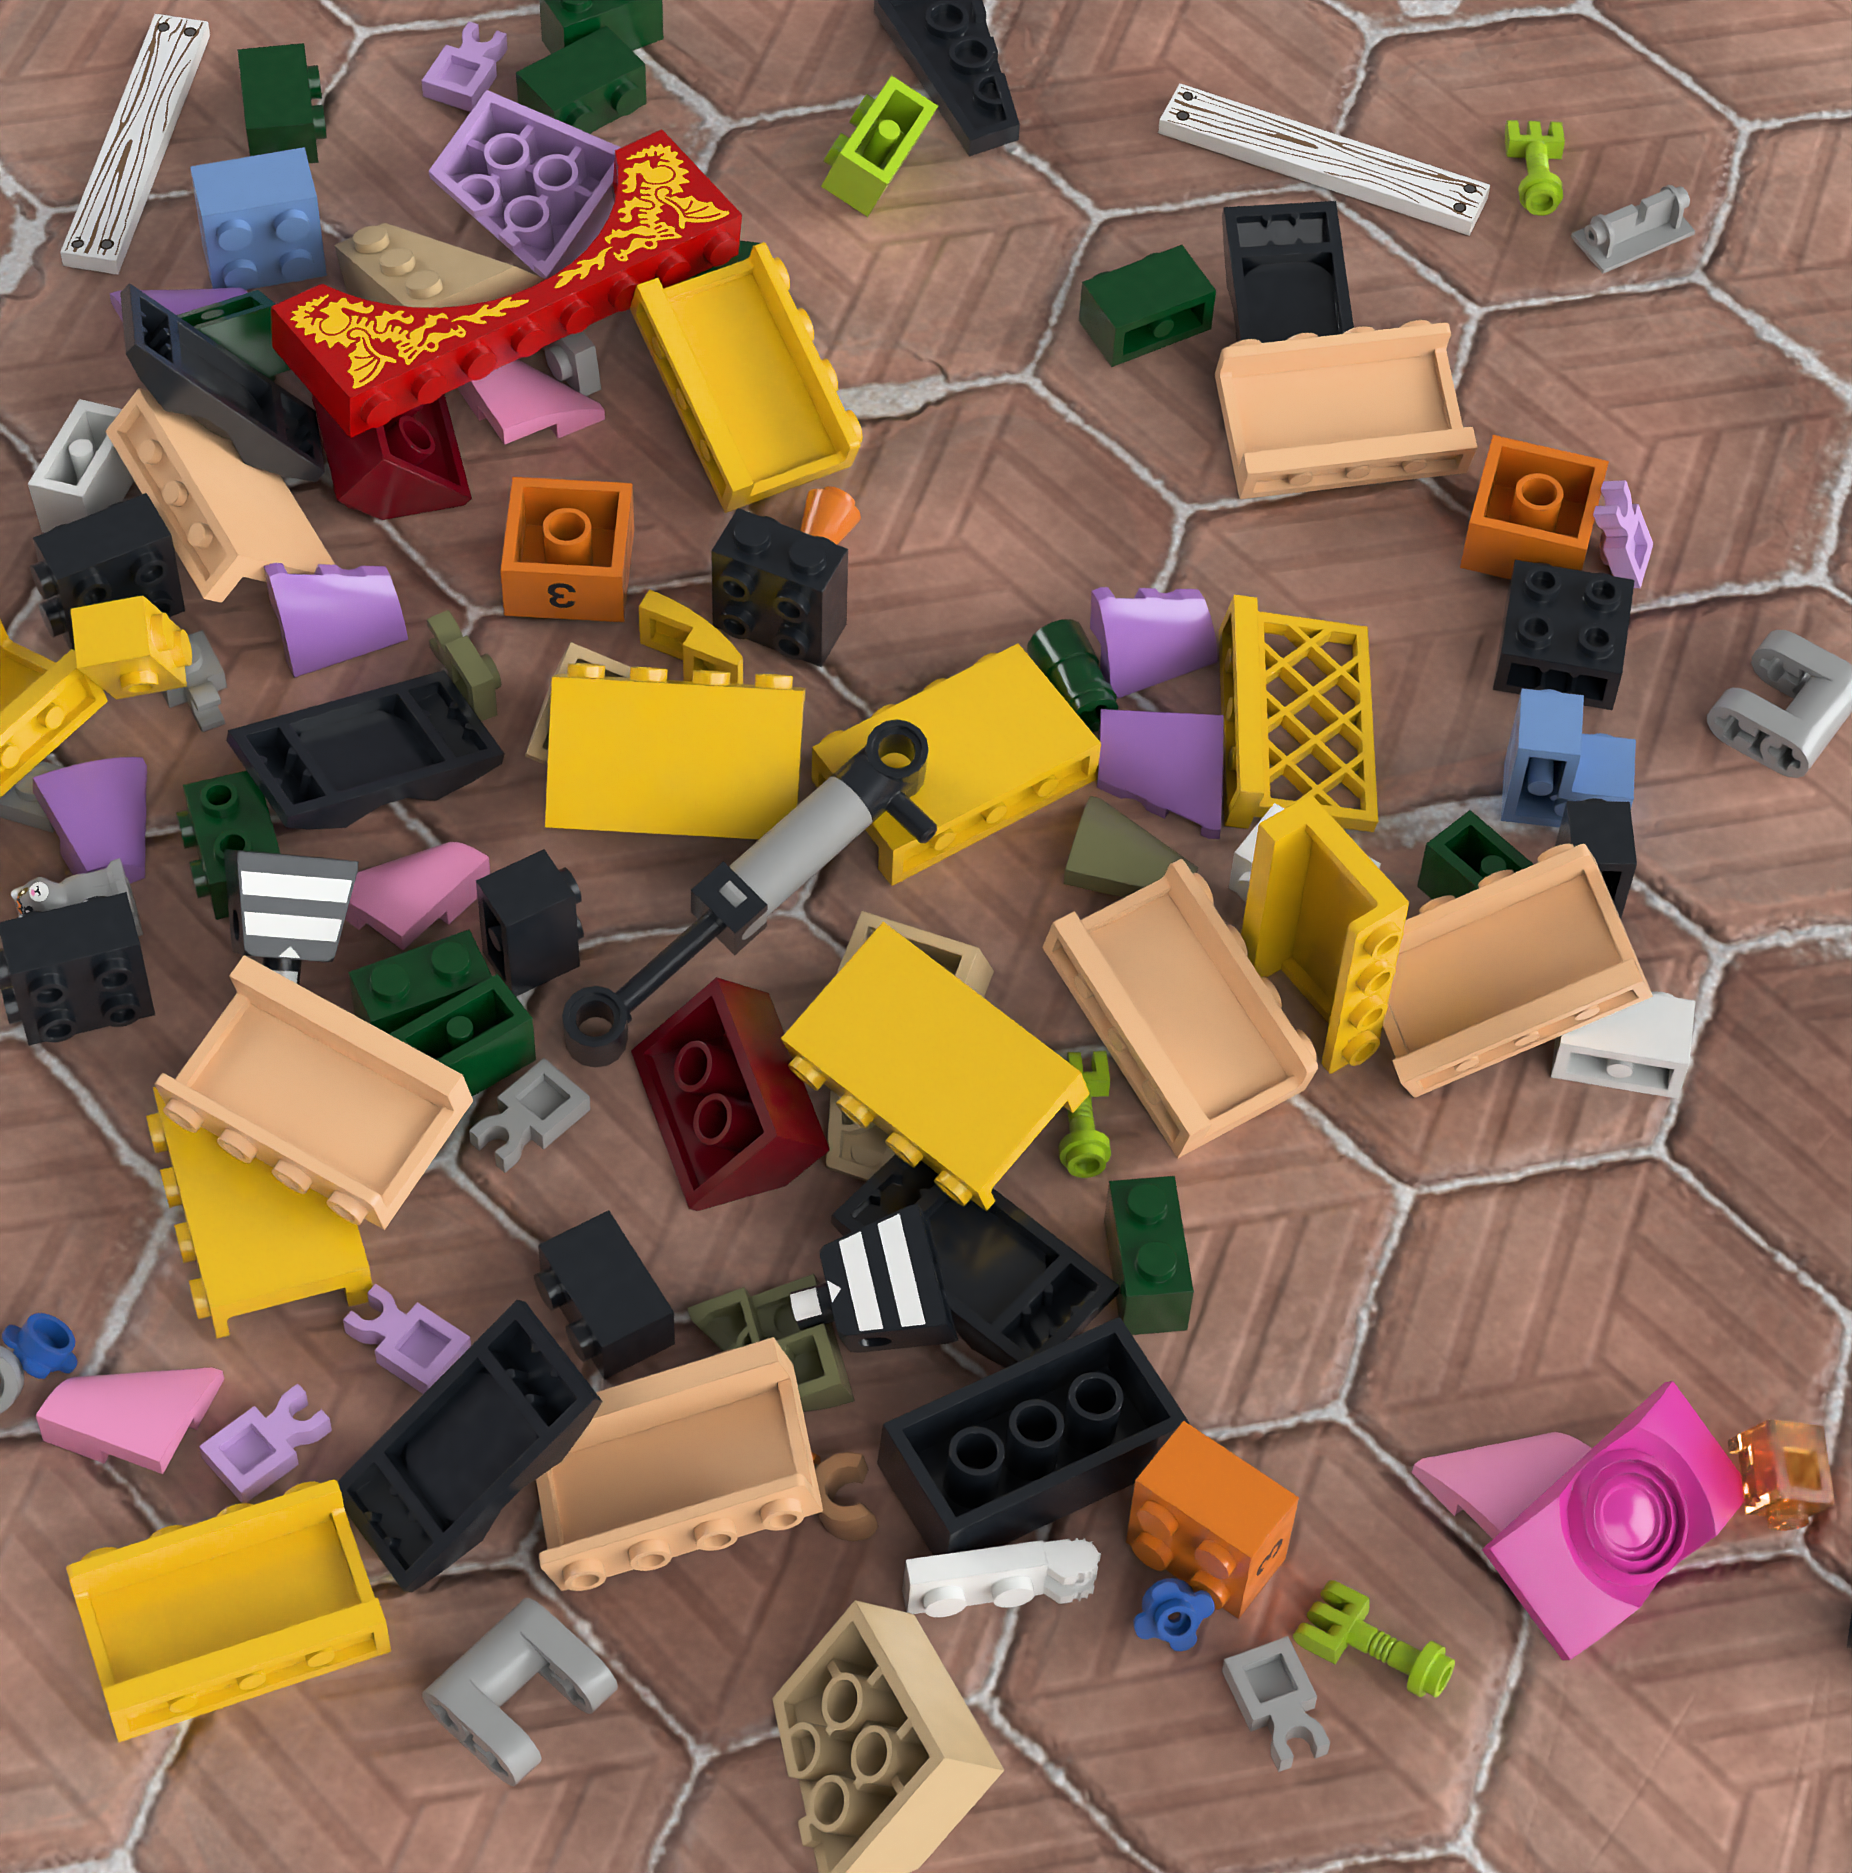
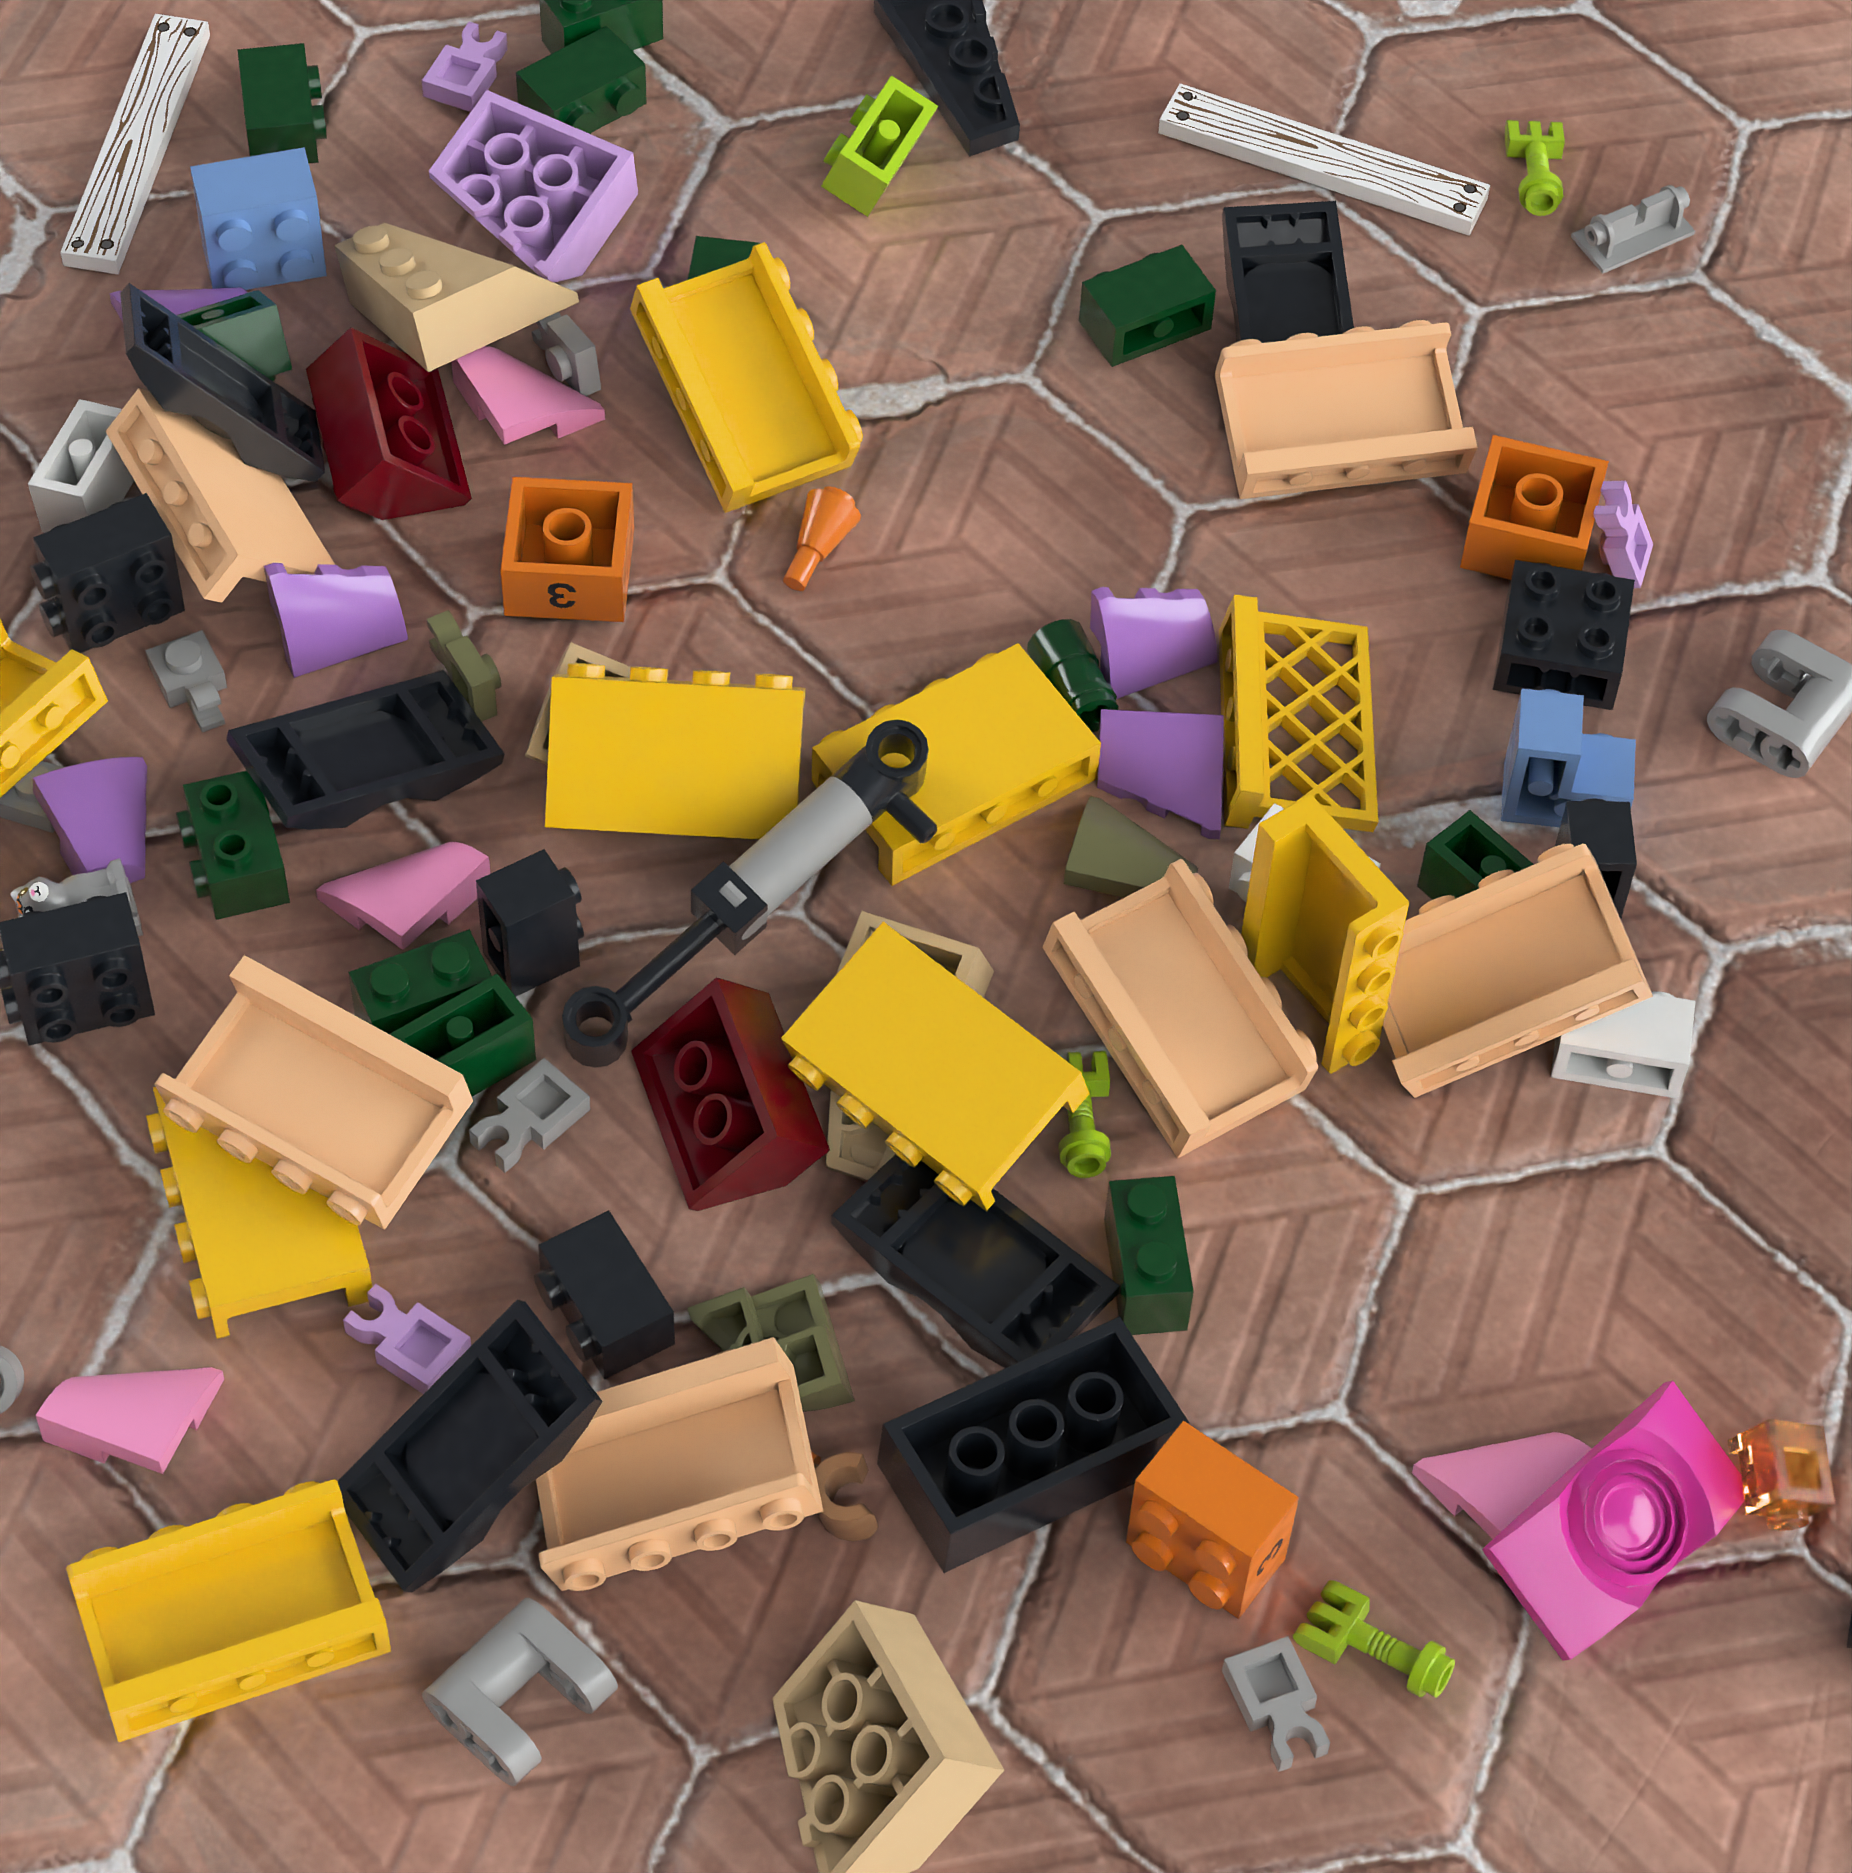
blue plate [2,1313,78,1379] -> none
yellow brick [71,595,192,700] -> none
lavender plate [199,1384,332,1503] -> none
torso [224,849,358,985] -> none
red arch [271,129,742,438] -> none
yellow slope [639,589,743,684] -> none
black brick [711,508,848,667] -> none
black torso [790,1204,958,1353] -> none
white hinge [902,1538,1101,1617] -> none
blue plate [1133,1578,1215,1651] -> none

